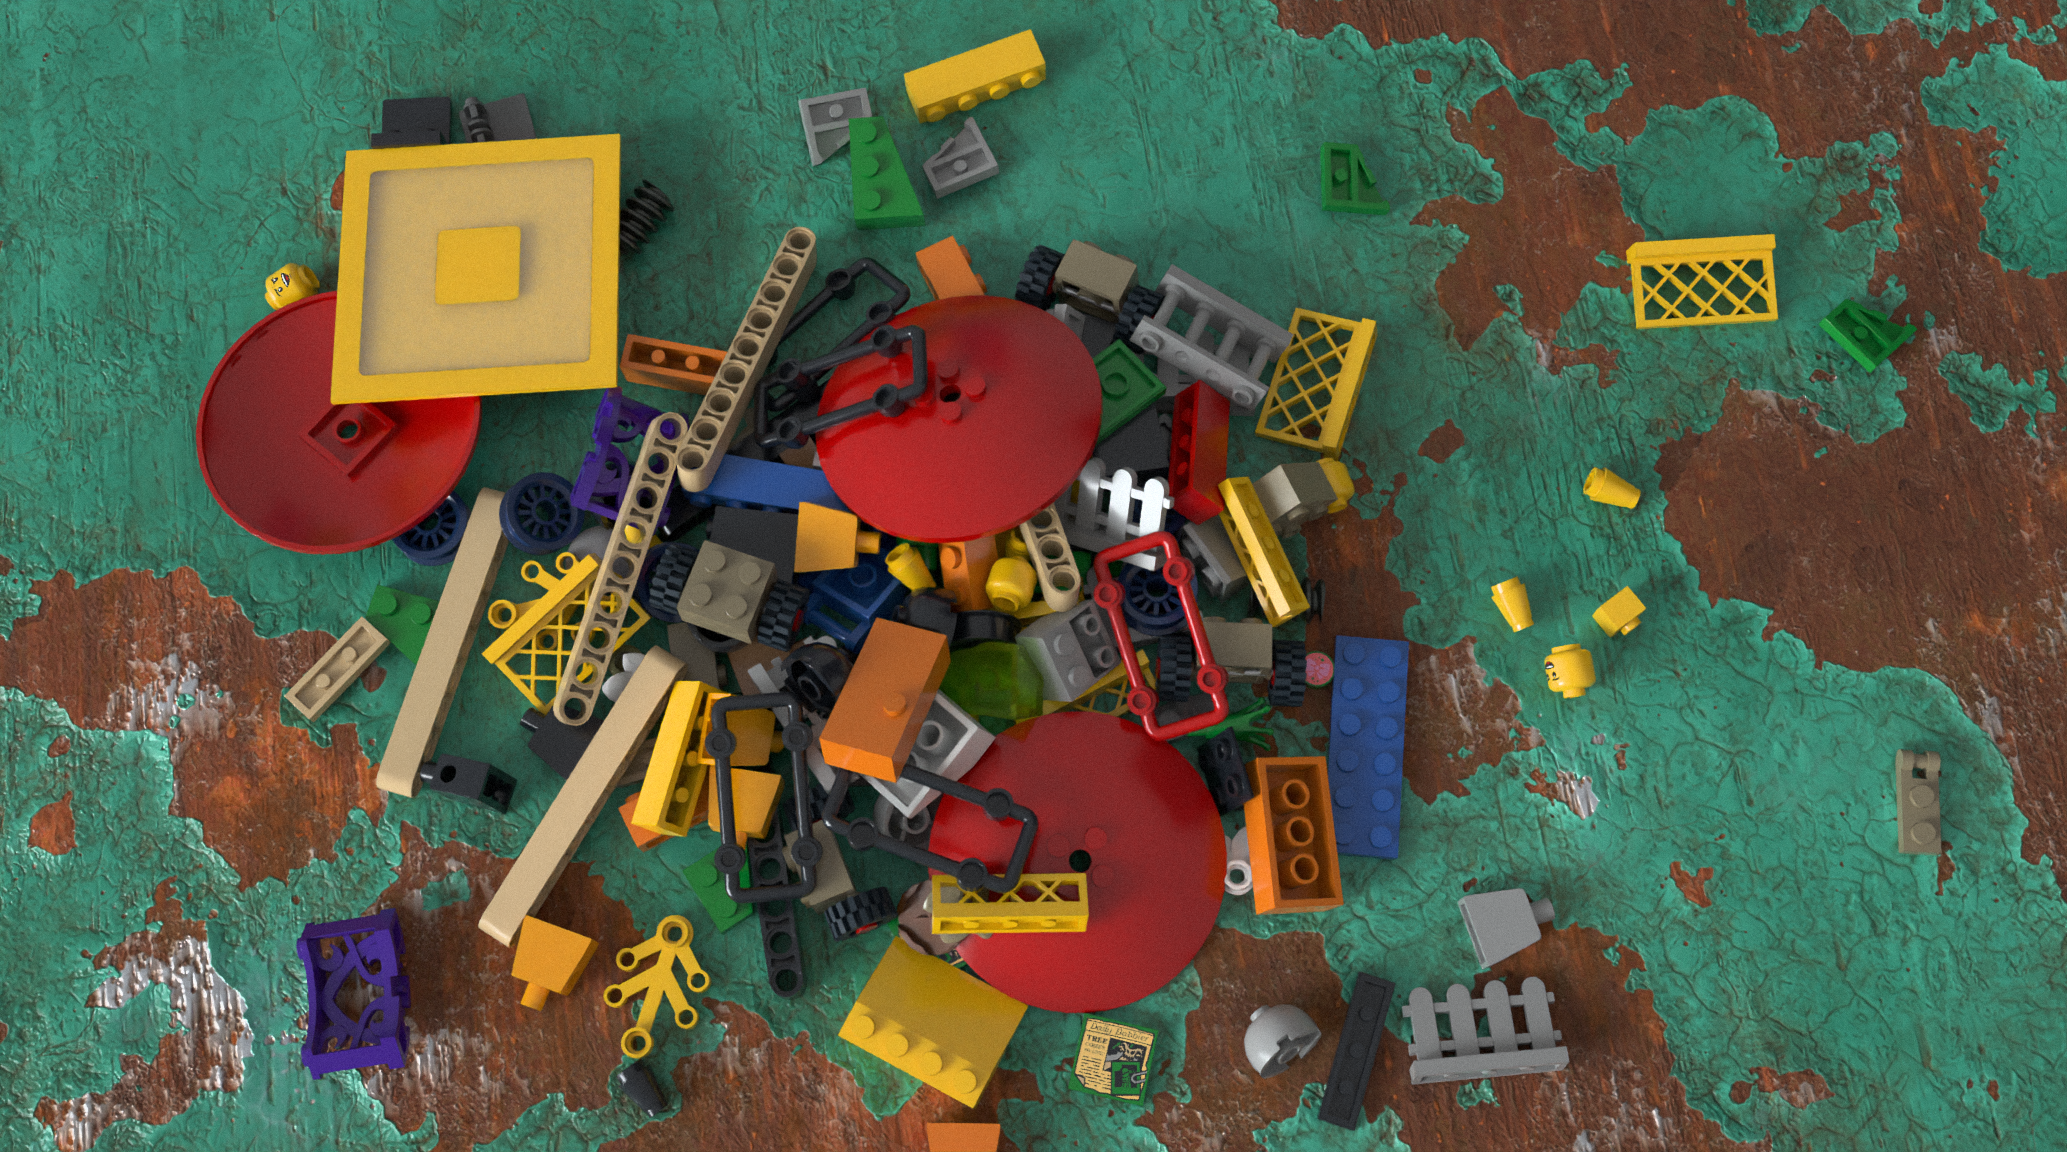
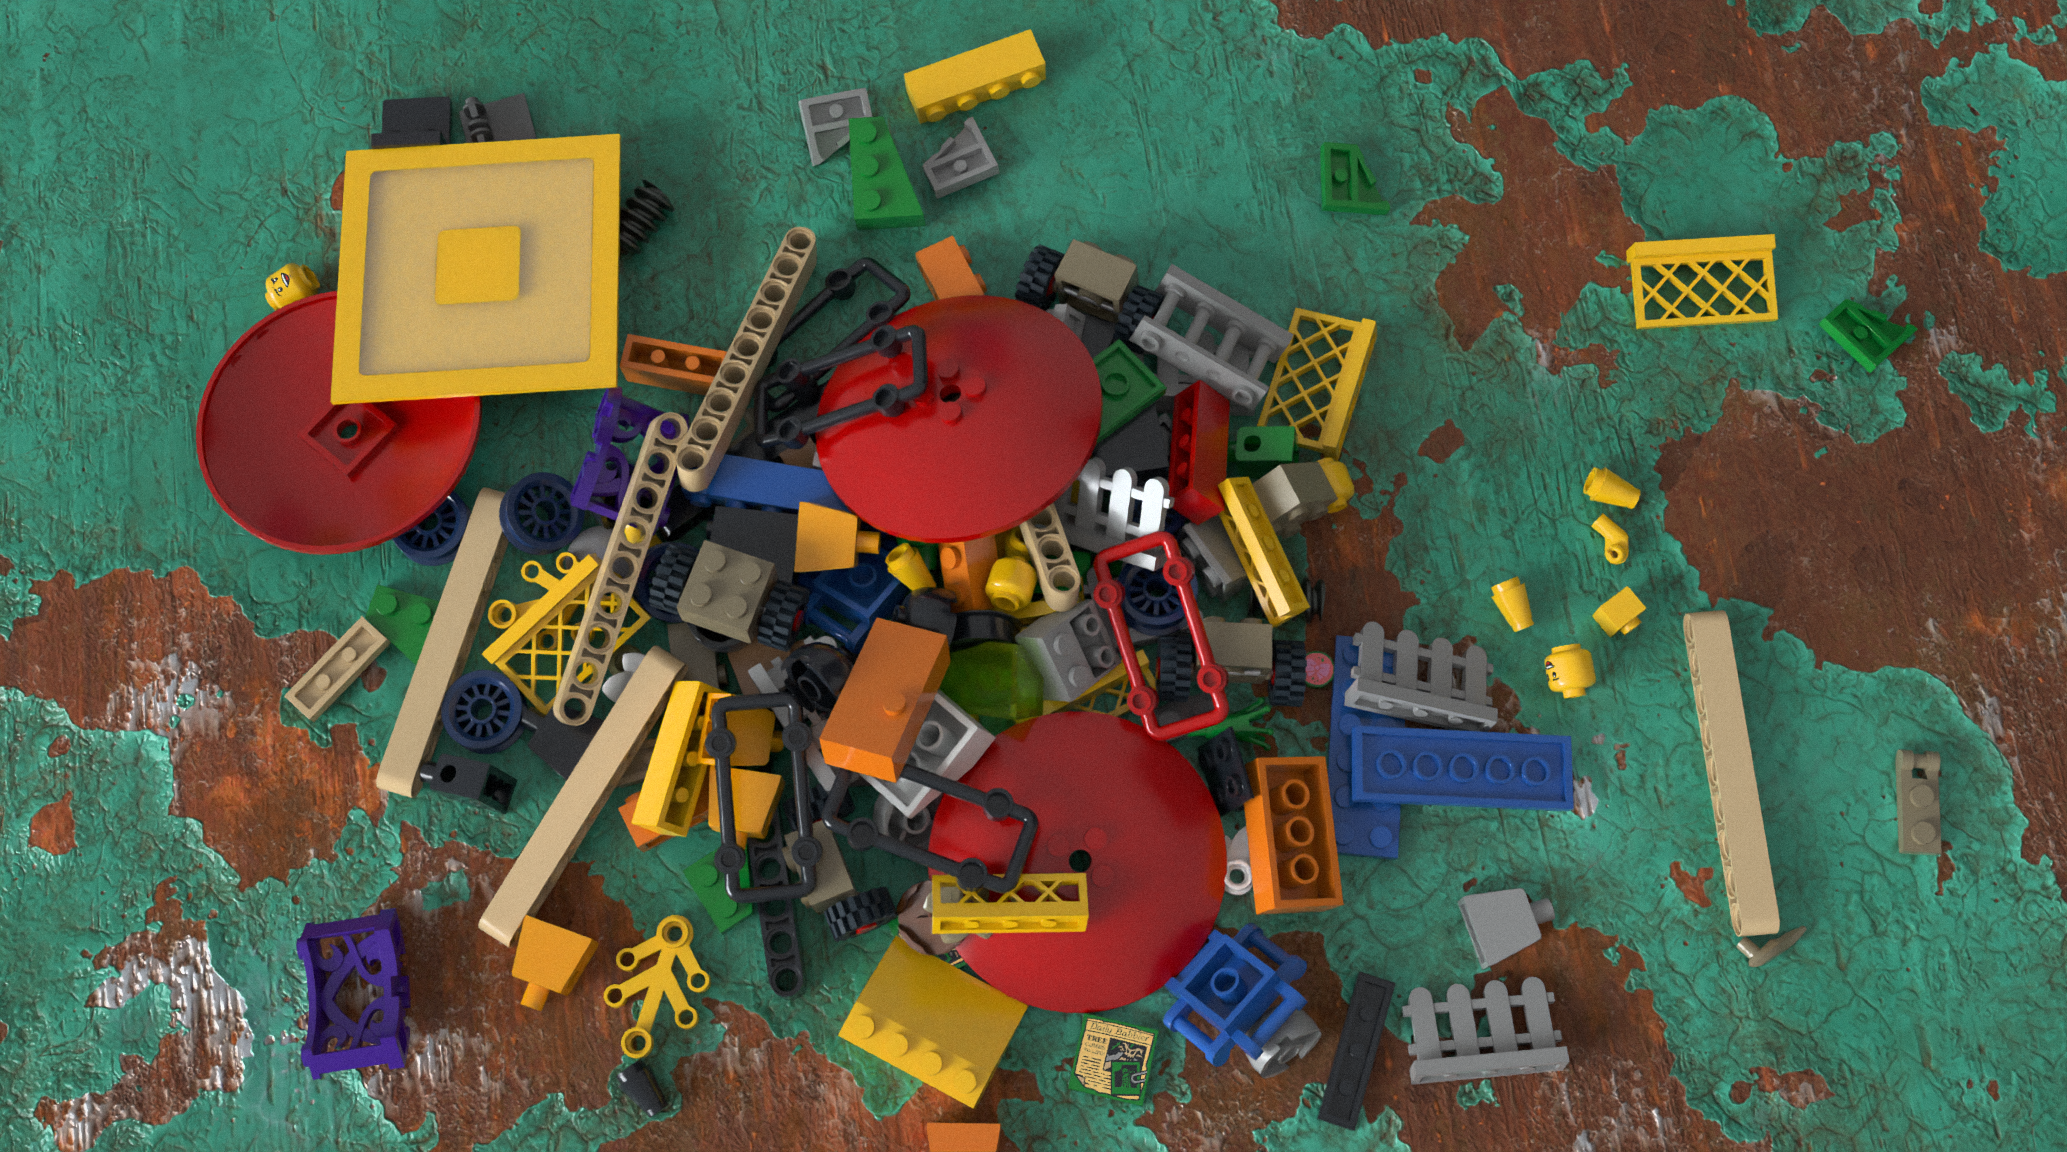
none -> dark blue wheel [441,670,528,754]
none -> blue brick [1163,923,1307,1067]
none -> green torso [1227,426,1300,479]
none -> light grey fence [1344,622,1498,732]
none -> blue plate [1351,725,1574,812]
none -> yellow arm [1591,513,1629,565]
none -> tan beam [1683,610,1780,937]
none -> dark tan bar [1736,926,1807,967]

